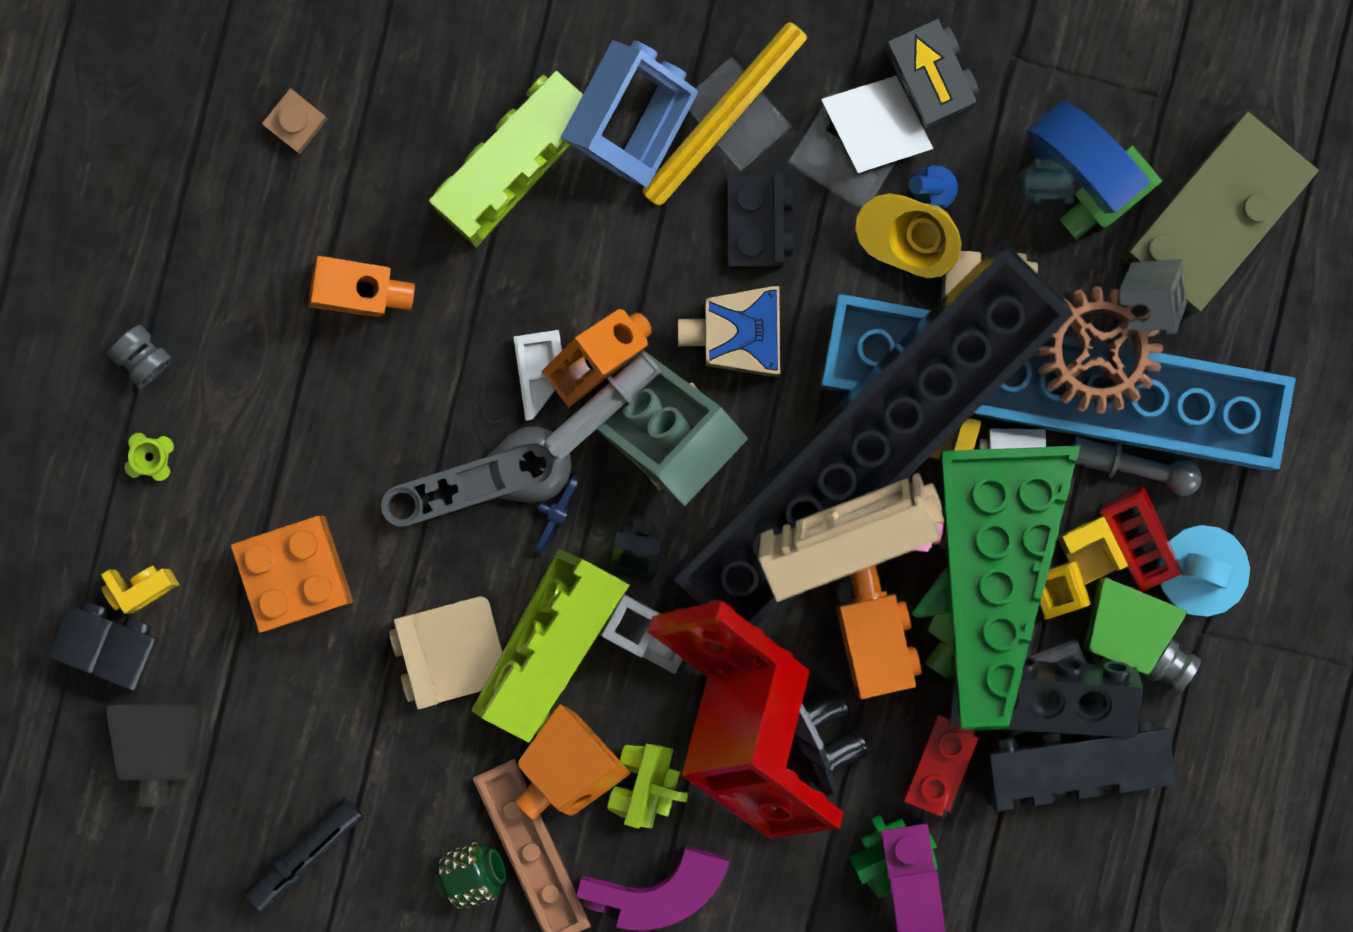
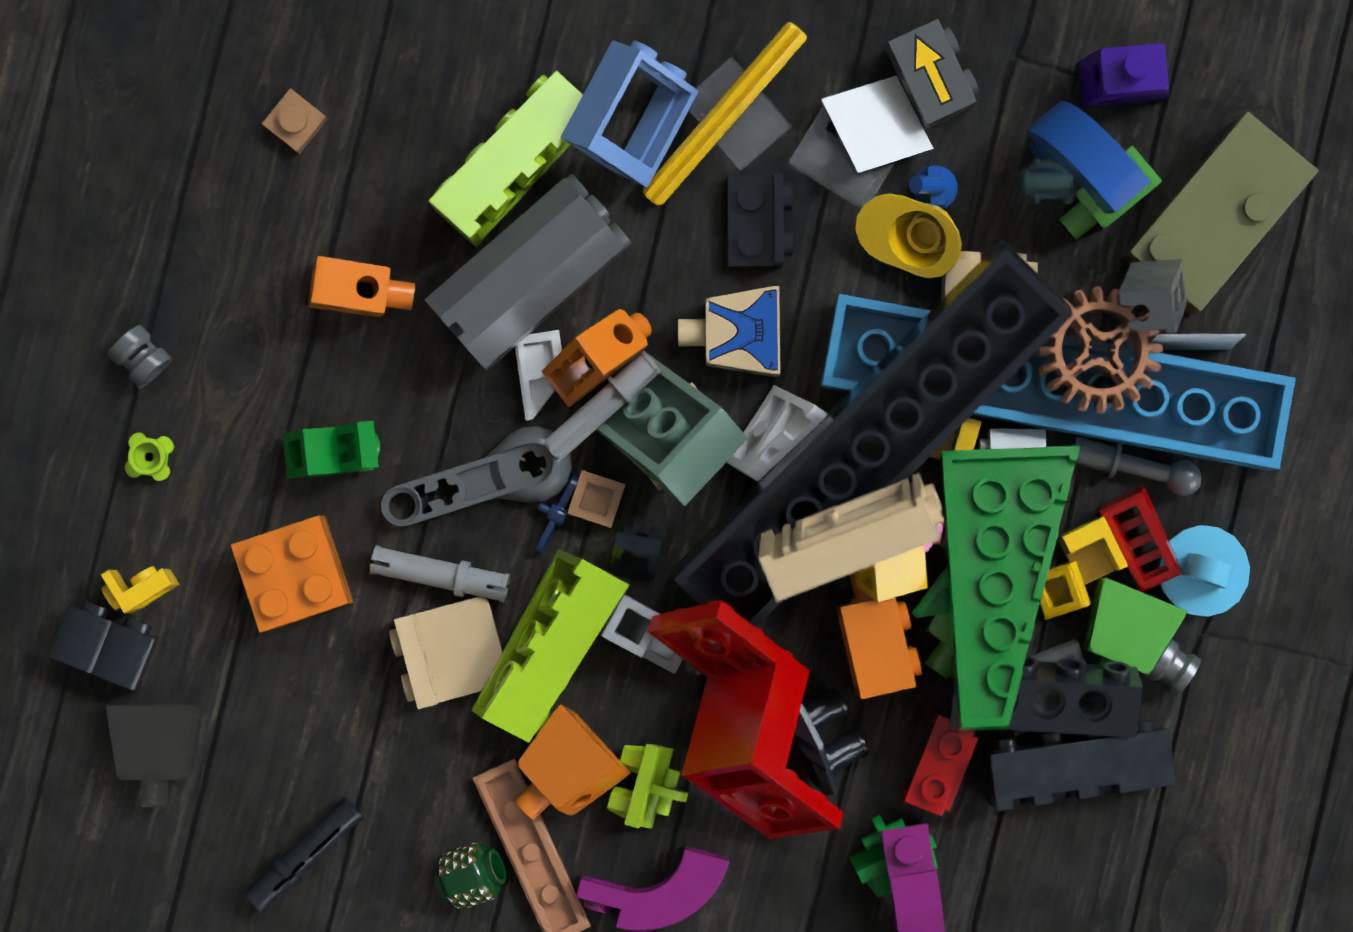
none -> green brick [282,421,380,479]
none -> light grey pin [369,545,510,603]
none -> dark grey brick [425,173,632,371]
none -> medium nougat plate [567,470,626,528]
none -> white wing [726,385,827,481]
none -> yellow panel [855,546,928,602]
none -> dark purple torso [1079,43,1169,107]
none -> white sticker [1150,334,1246,350]

